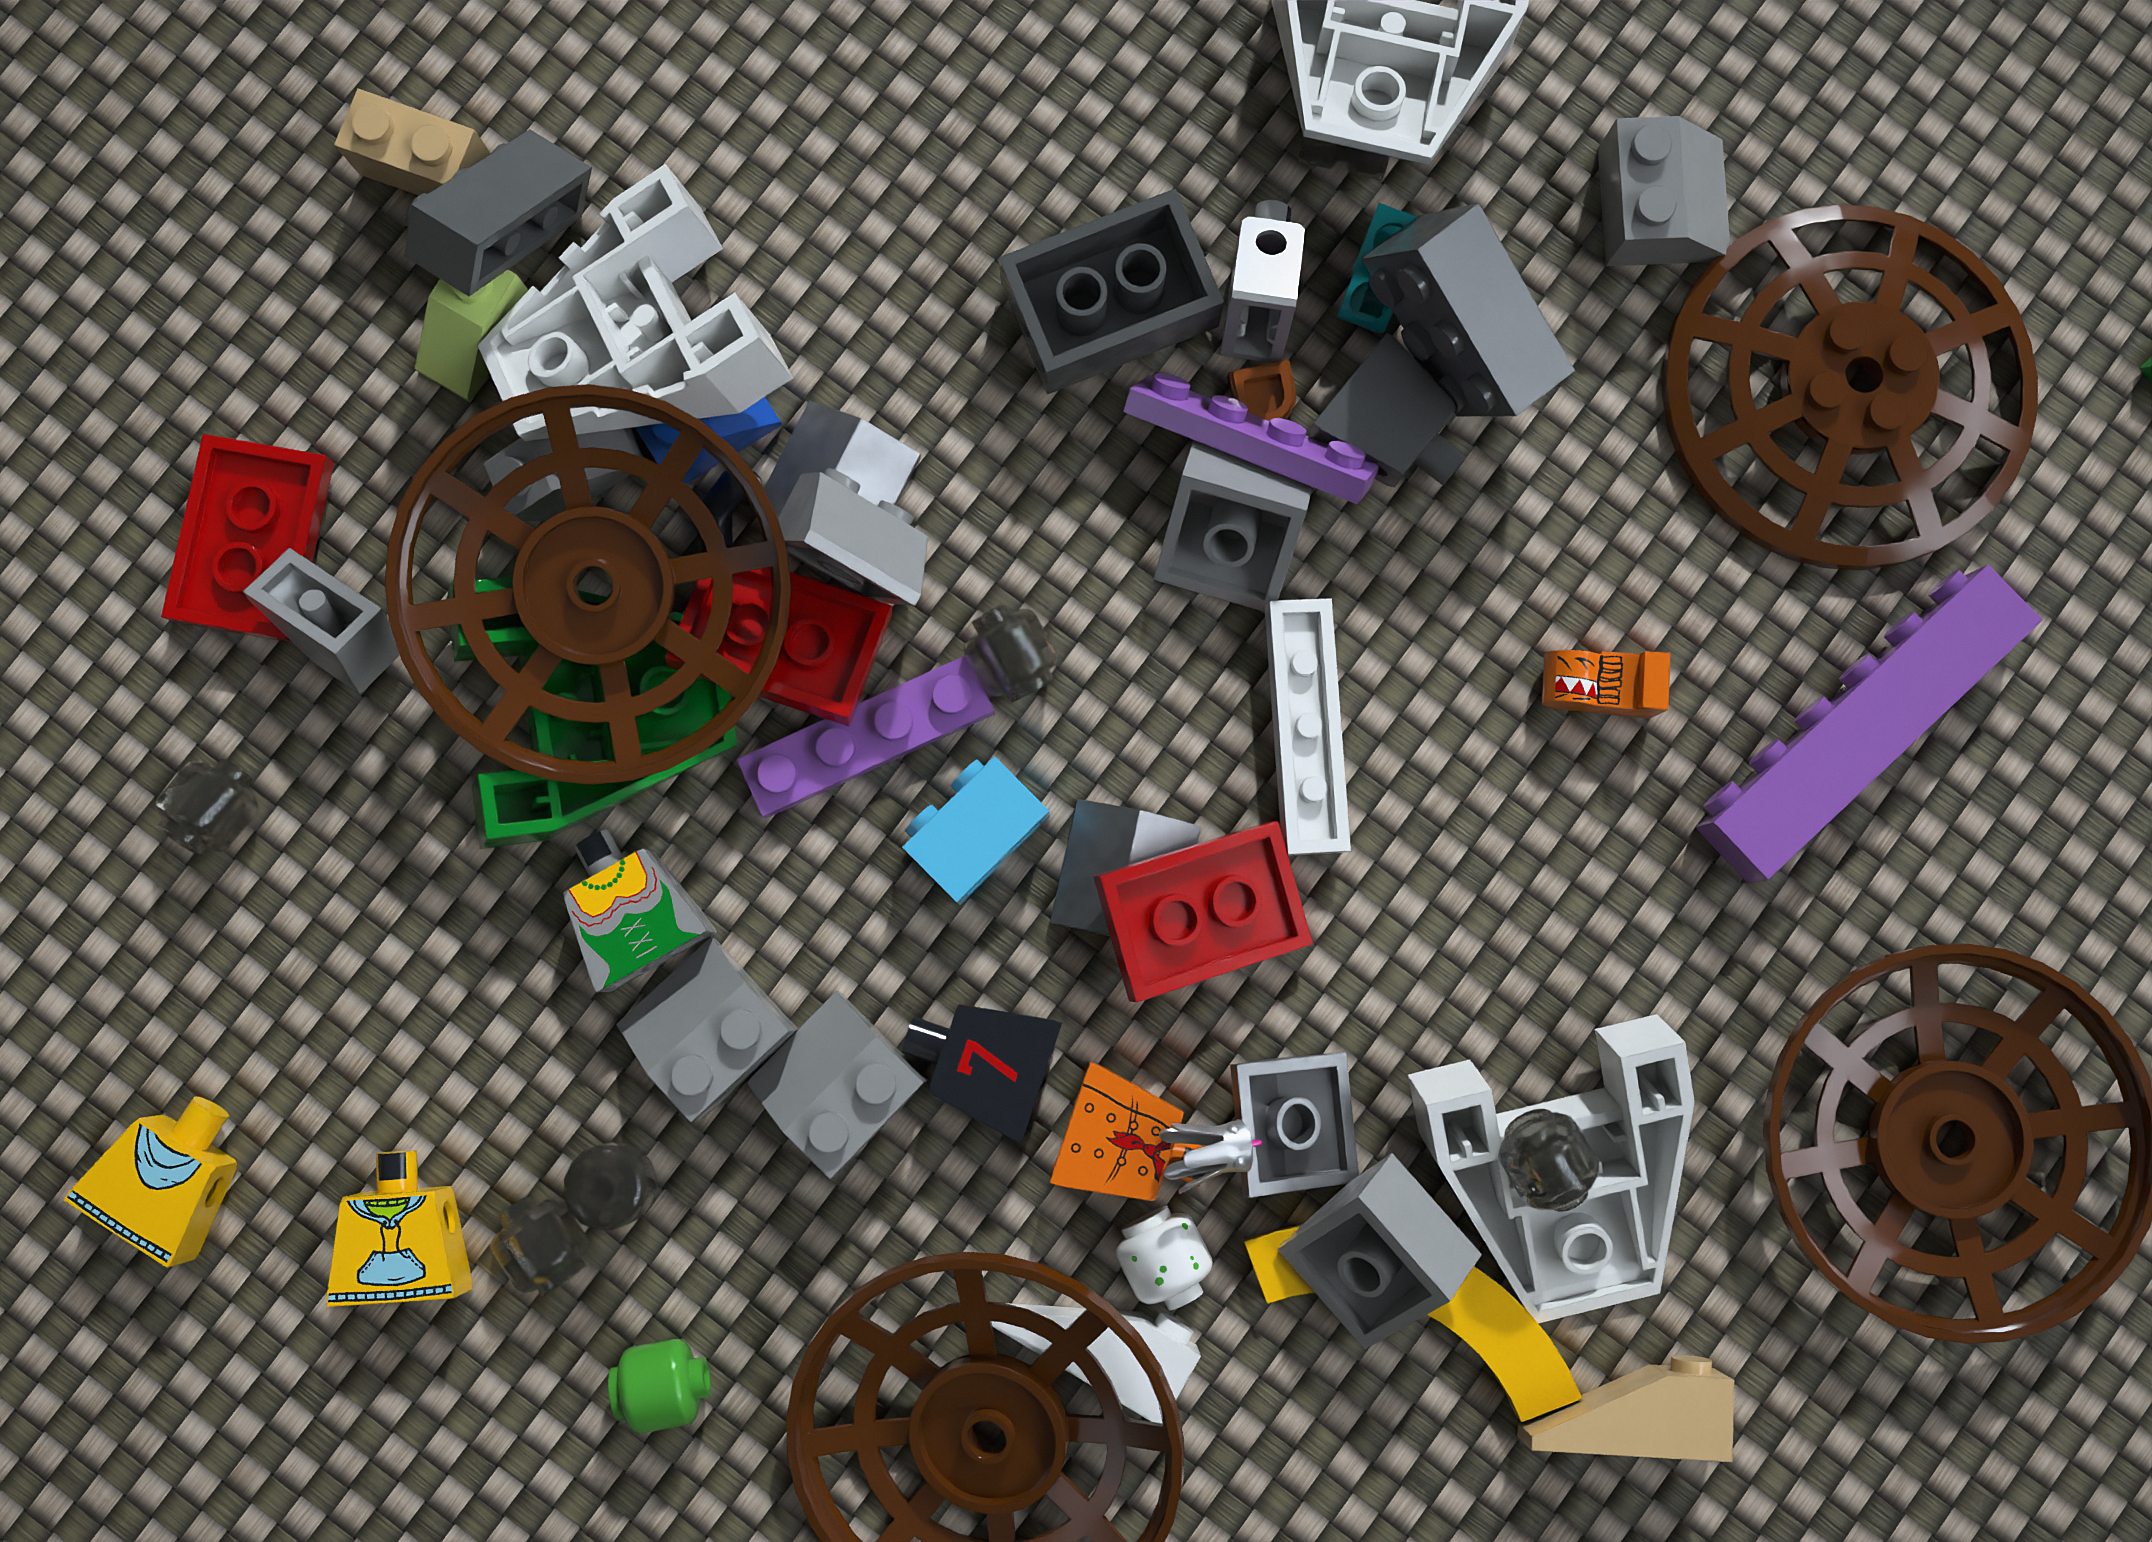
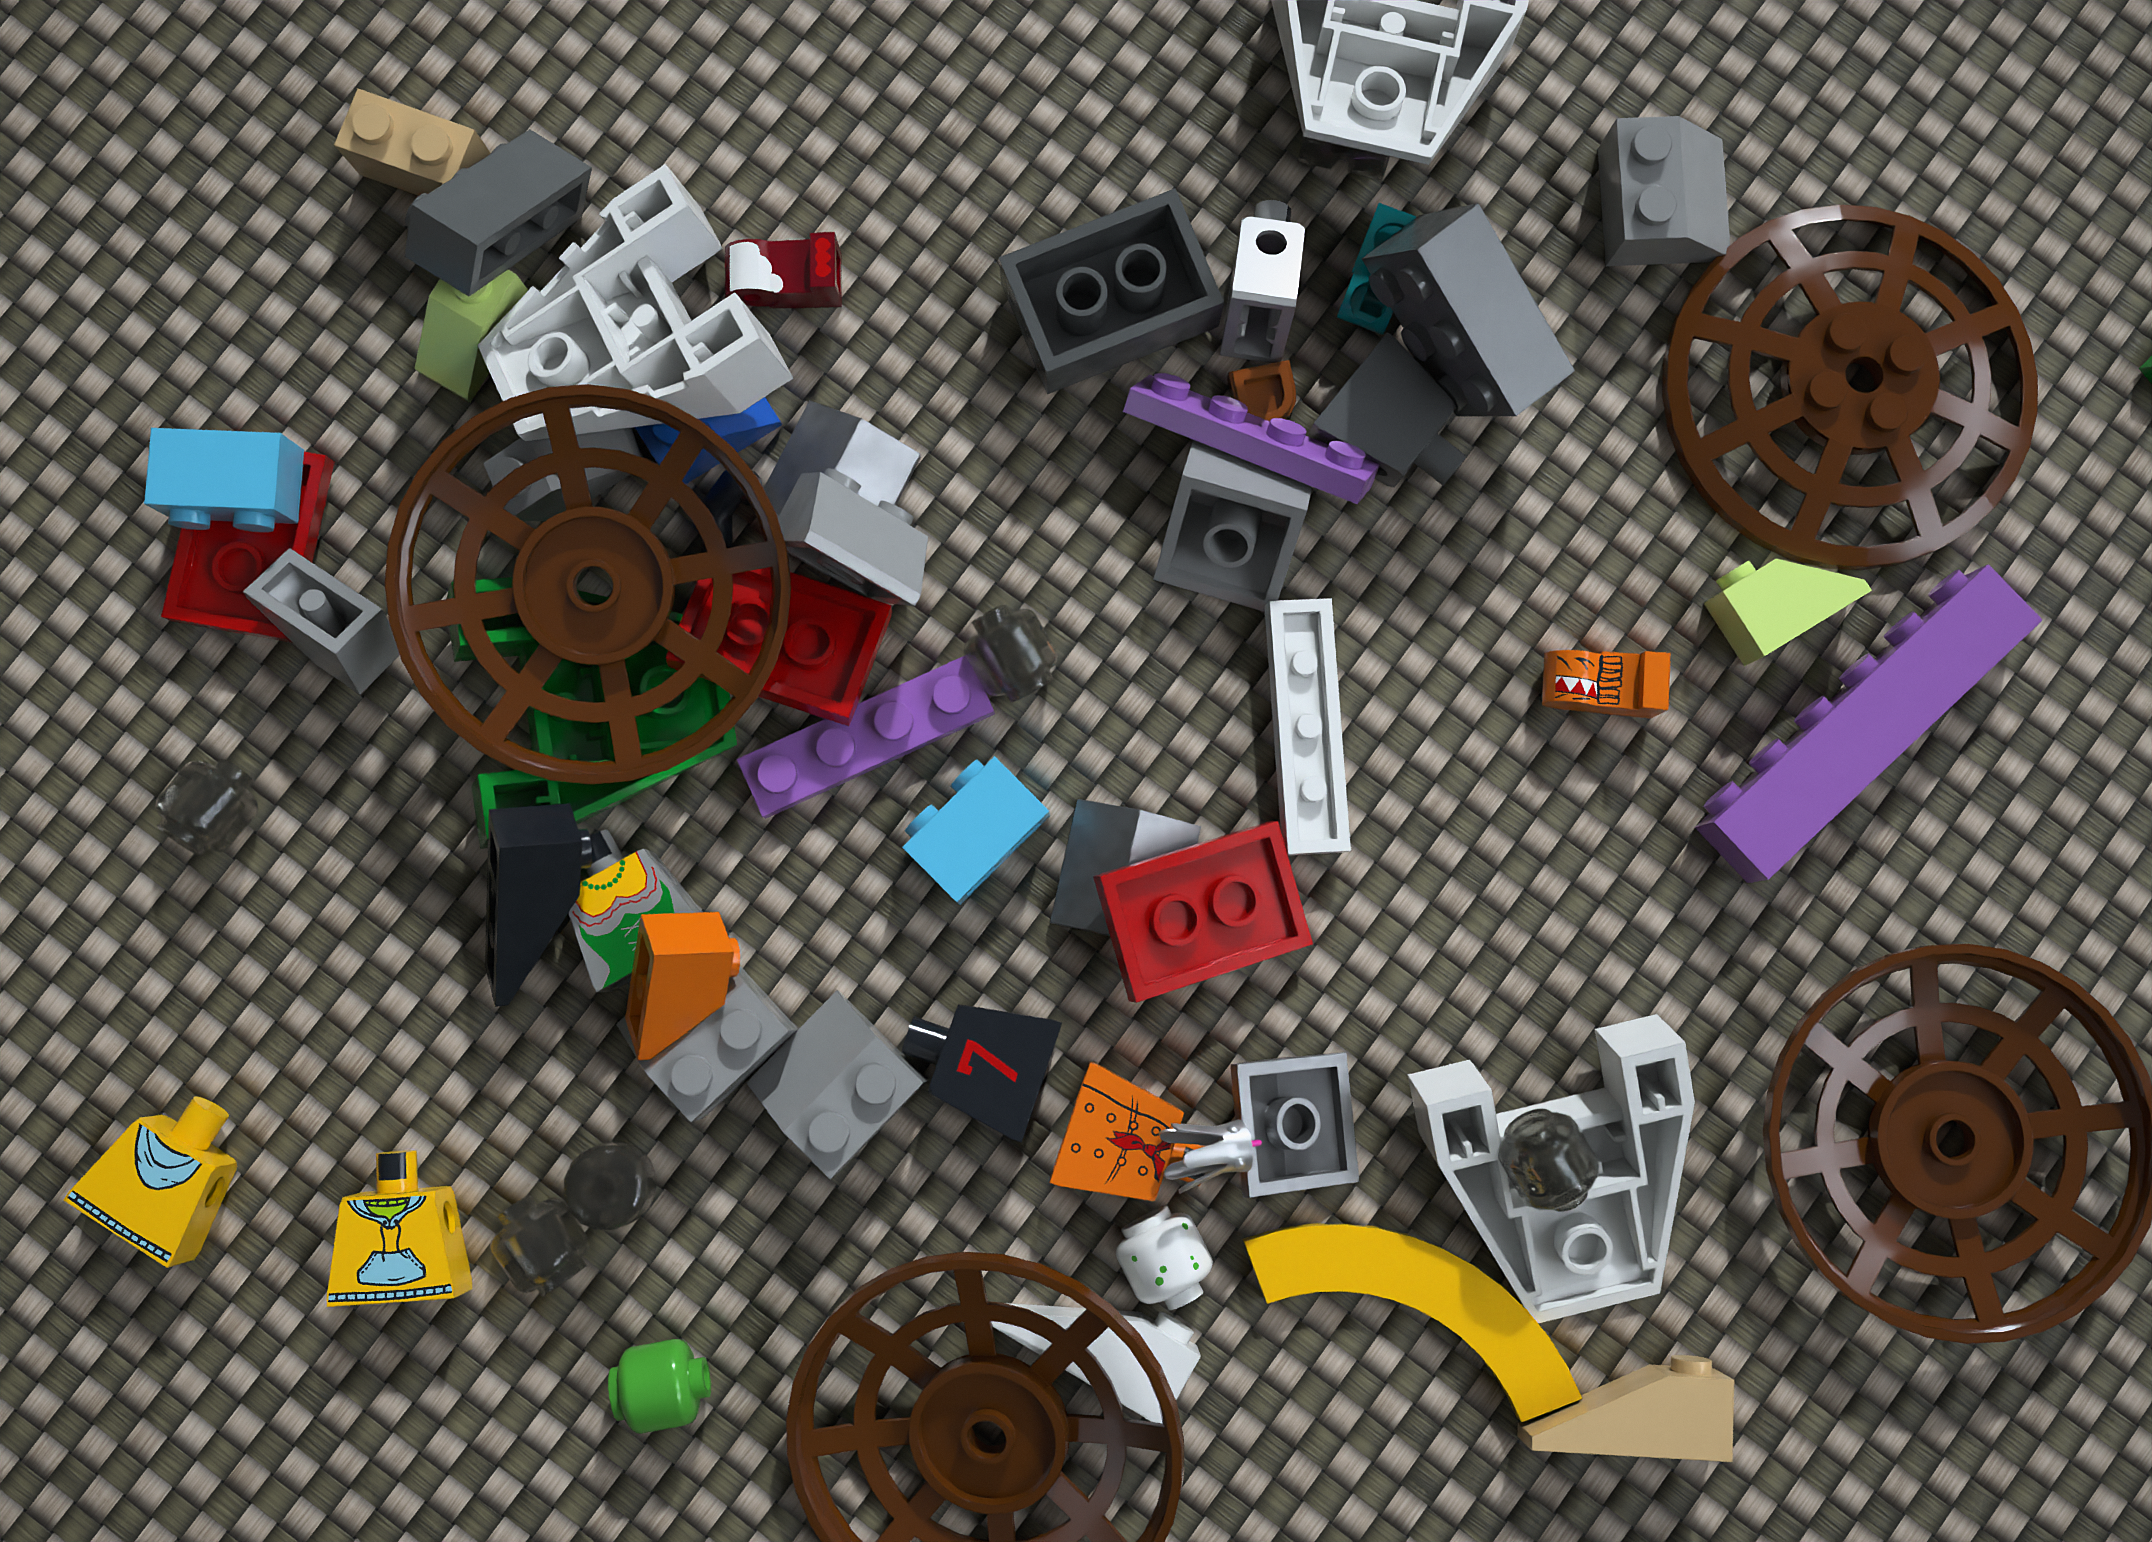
light grey slope [1277,1153,1482,1349] -> none
none -> medium azure brick [144,428,304,532]
none -> black slope [485,803,592,1007]
none -> orange slope [625,912,740,1060]
none -> dark red leg [725,232,842,309]
none -> yellowish green slope [1704,559,1872,666]

